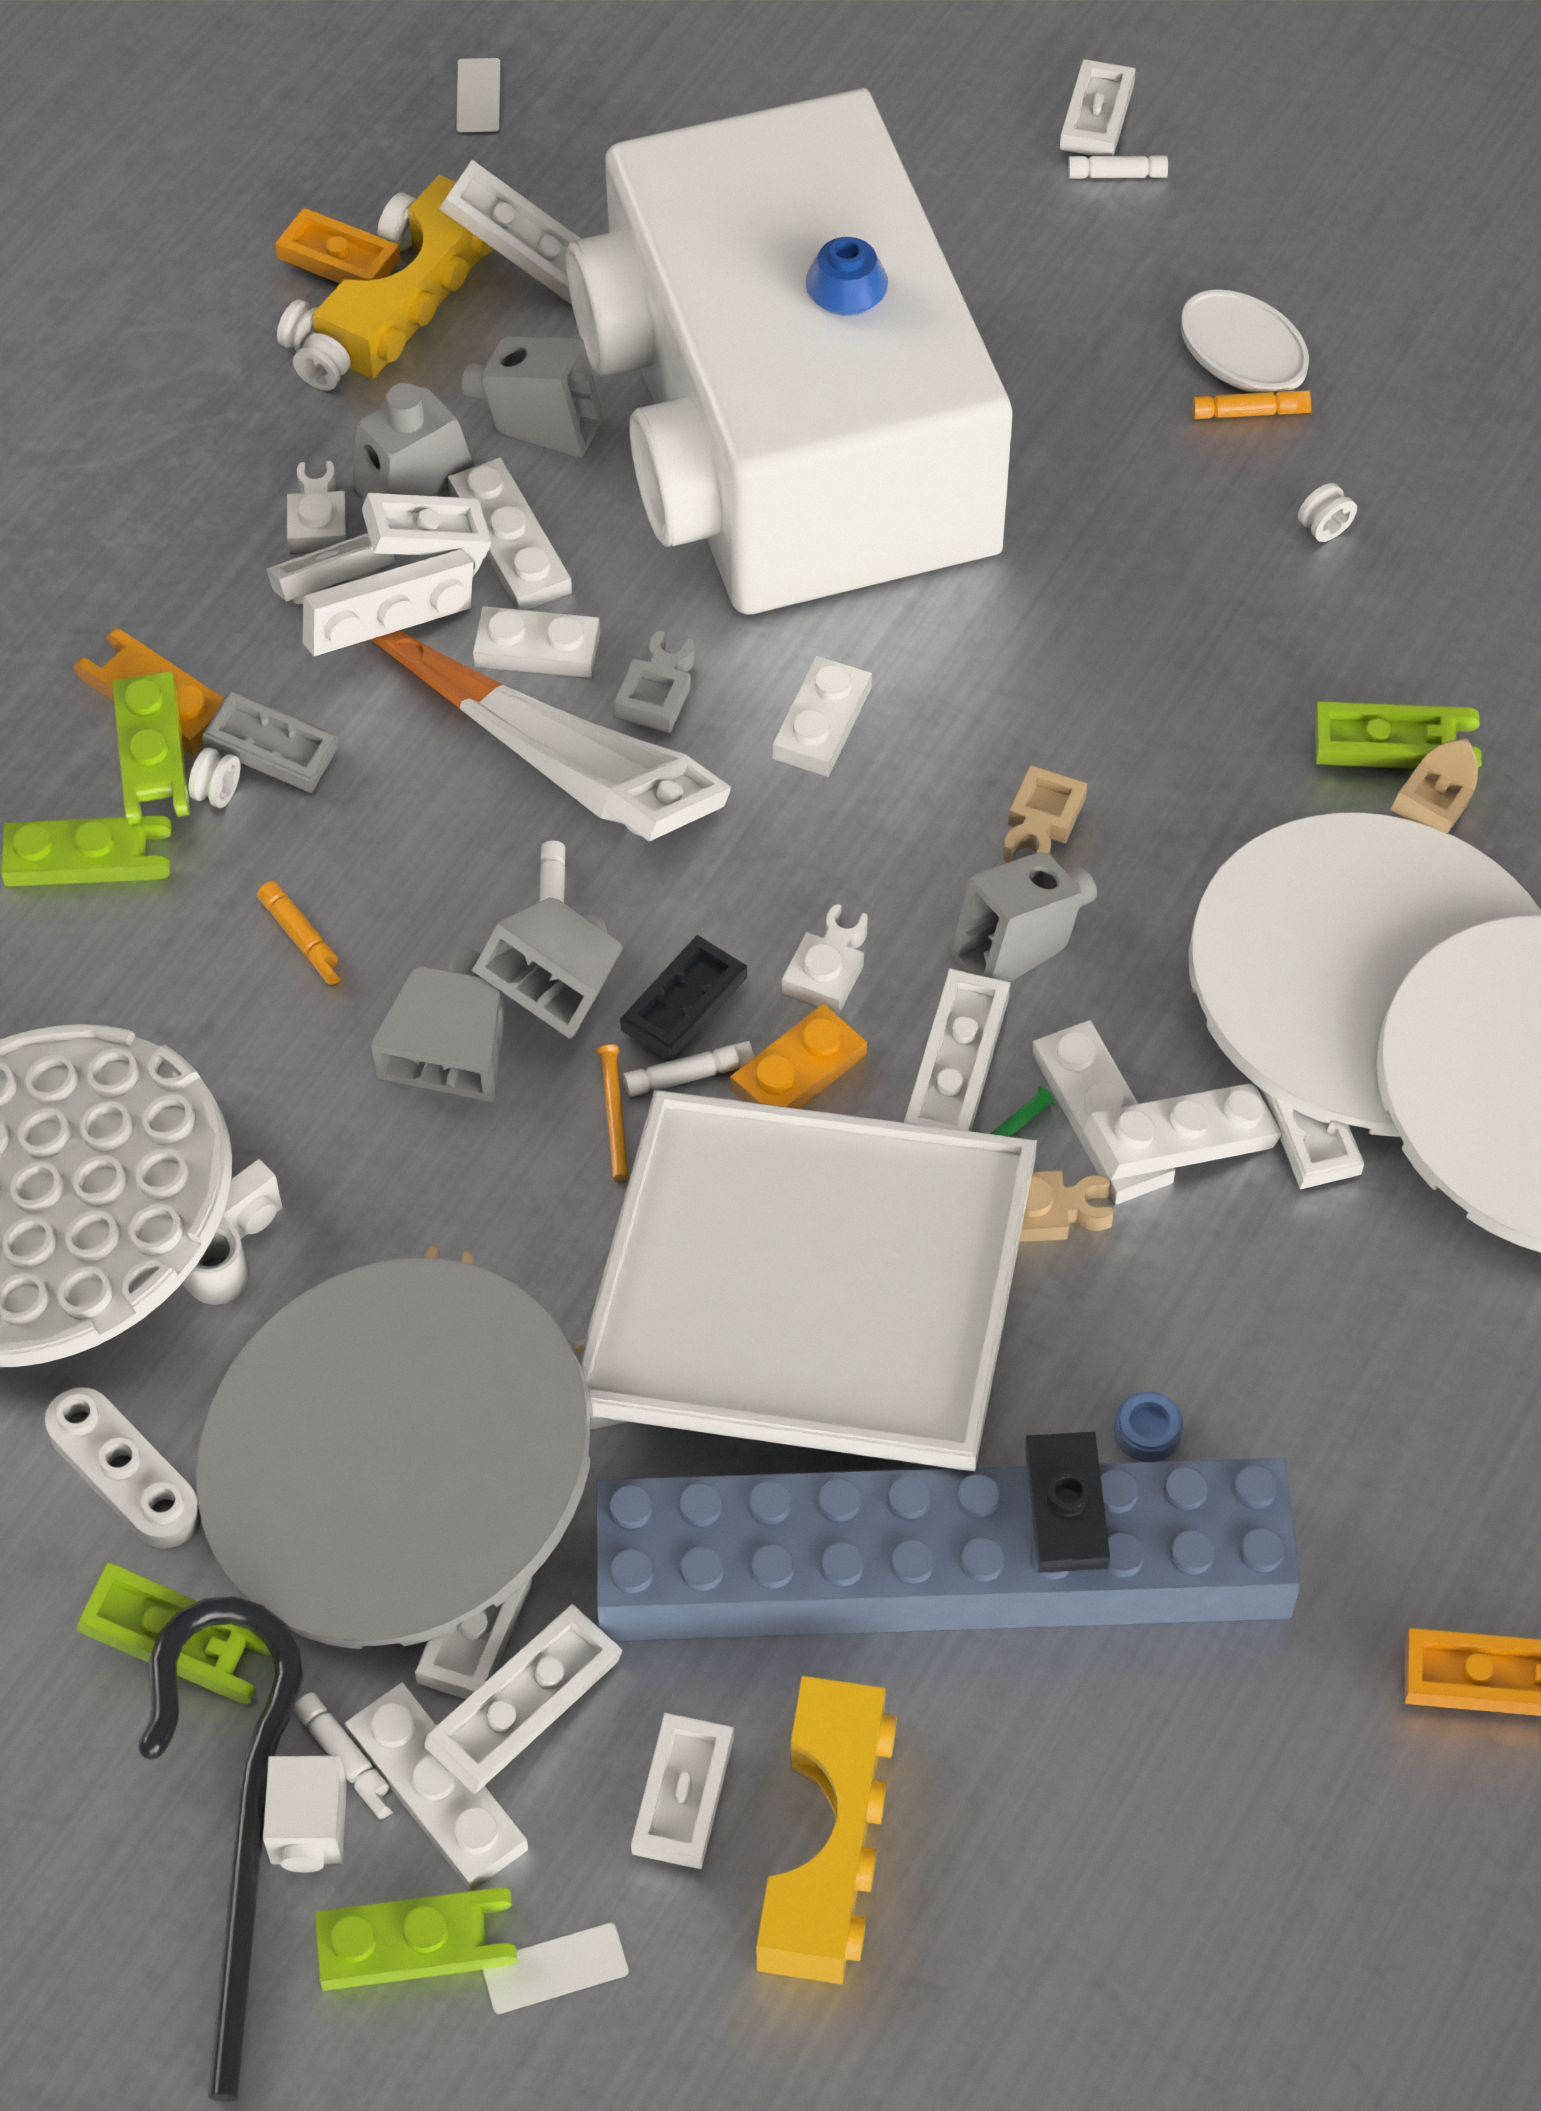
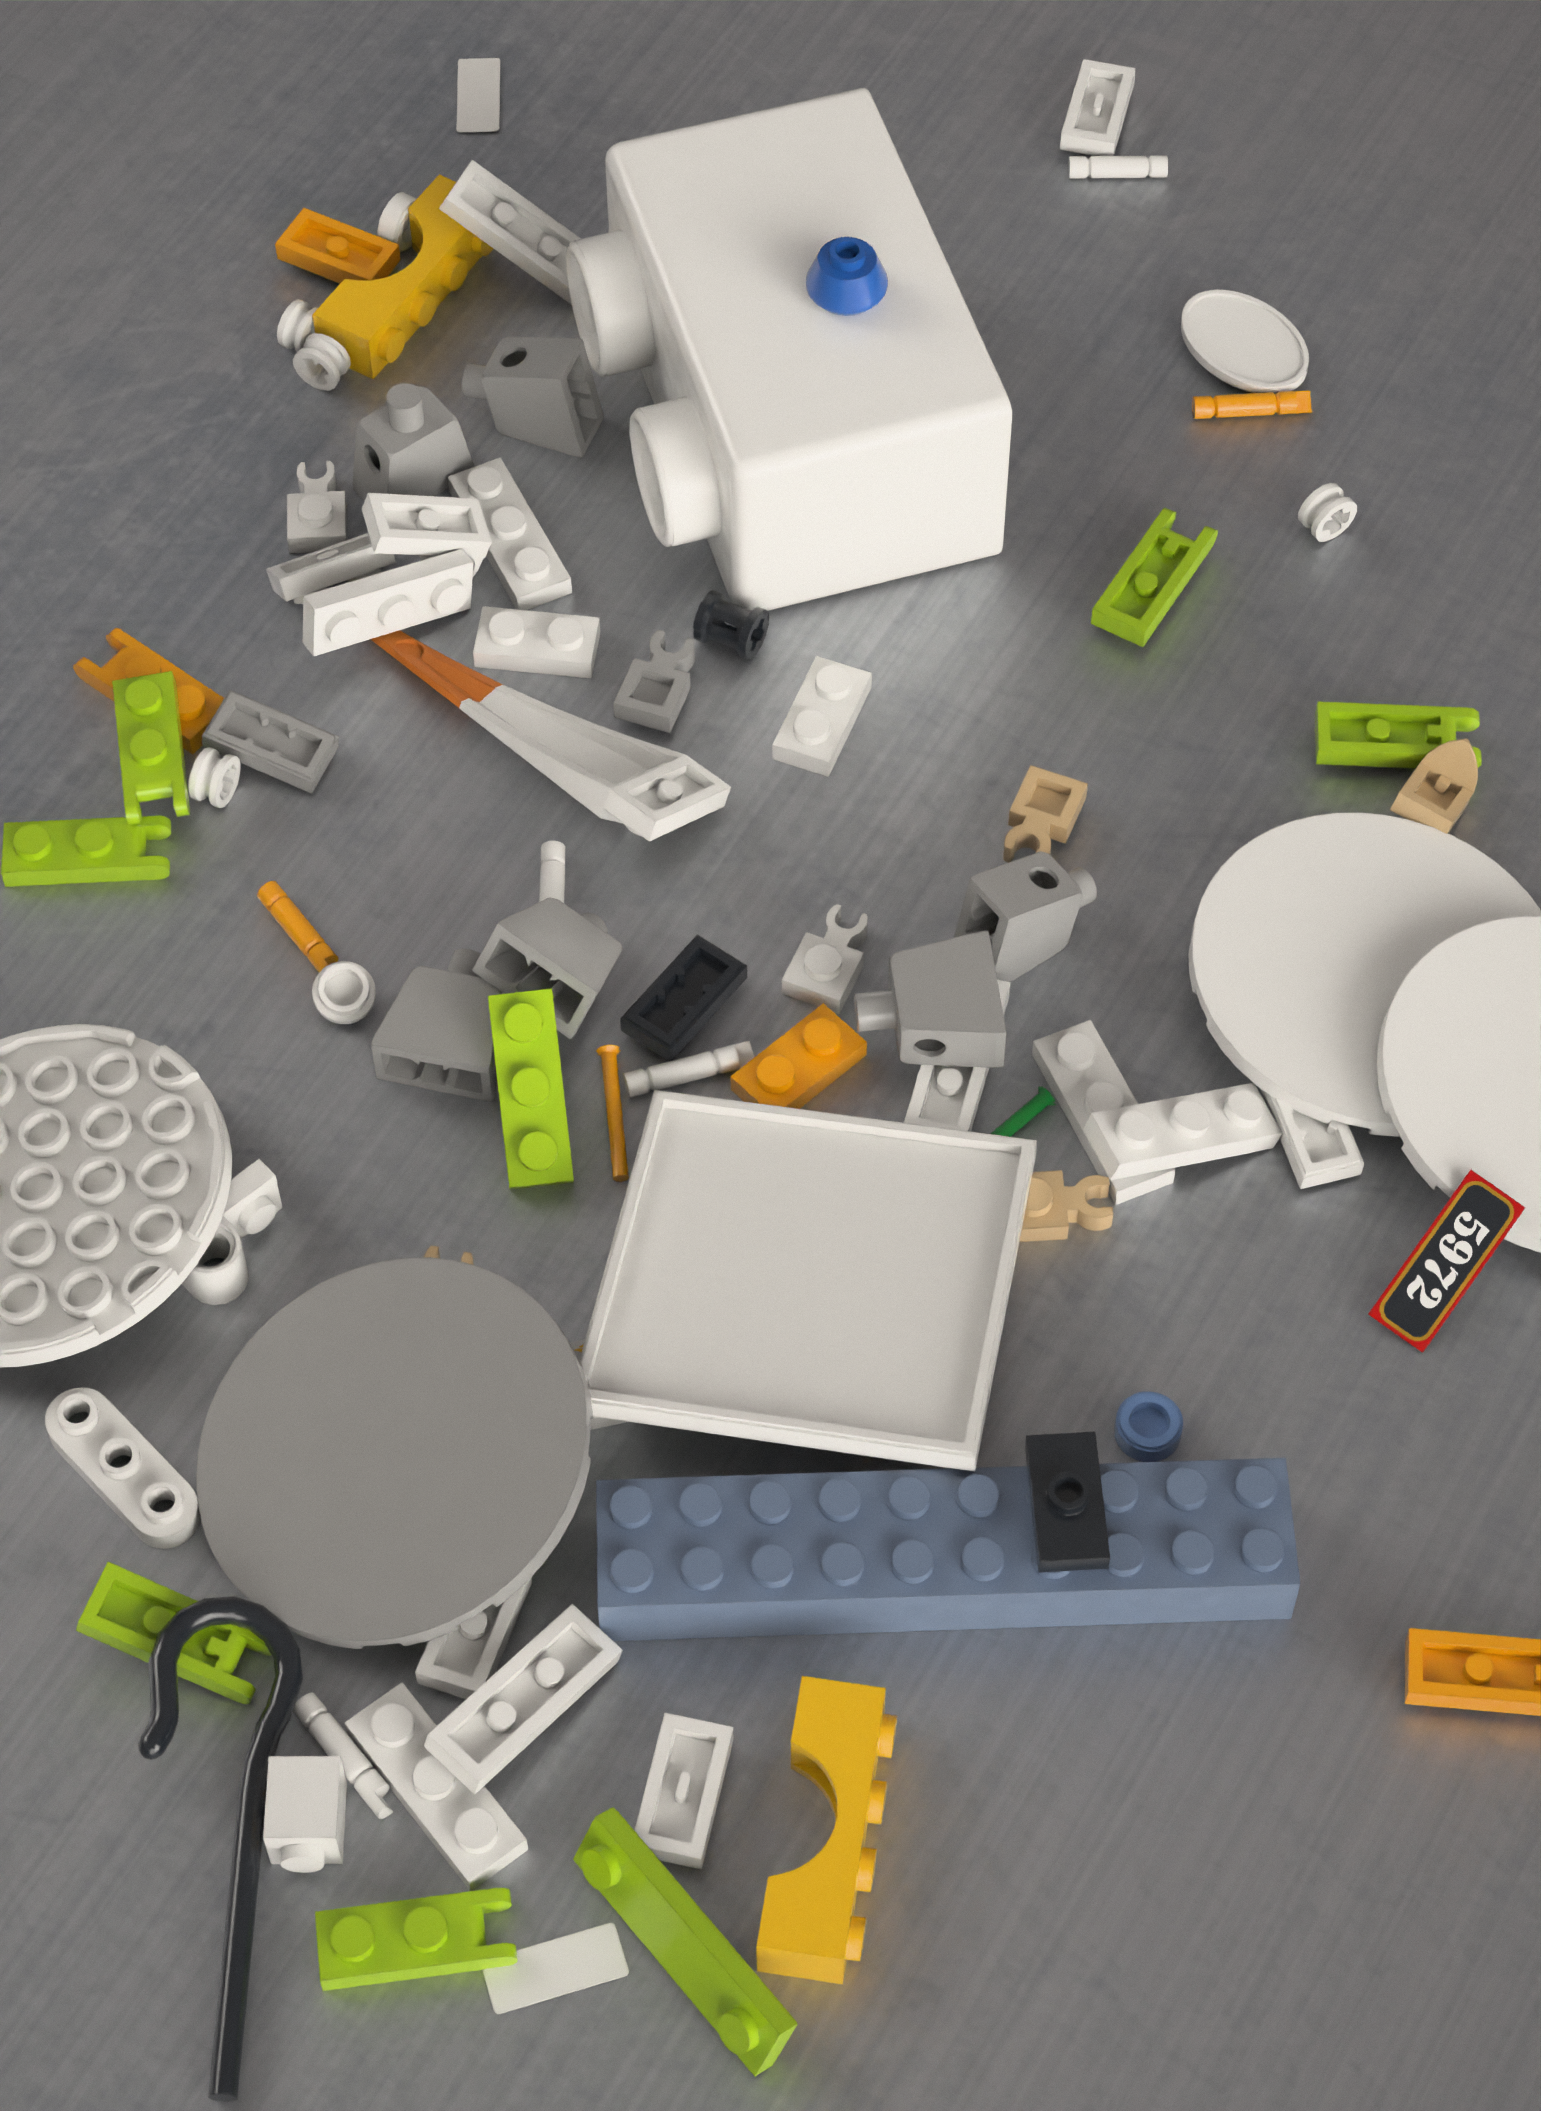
none -> white plate [312,961,376,1024]
none -> lime plate [488,988,574,1190]
none -> lime plate [573,1807,798,2077]
none -> black bush [693,590,769,660]
none -> light grey torso [854,931,1007,1068]
none -> lime hinge [1091,507,1218,647]
none -> sticker [1368,1170,1526,1353]

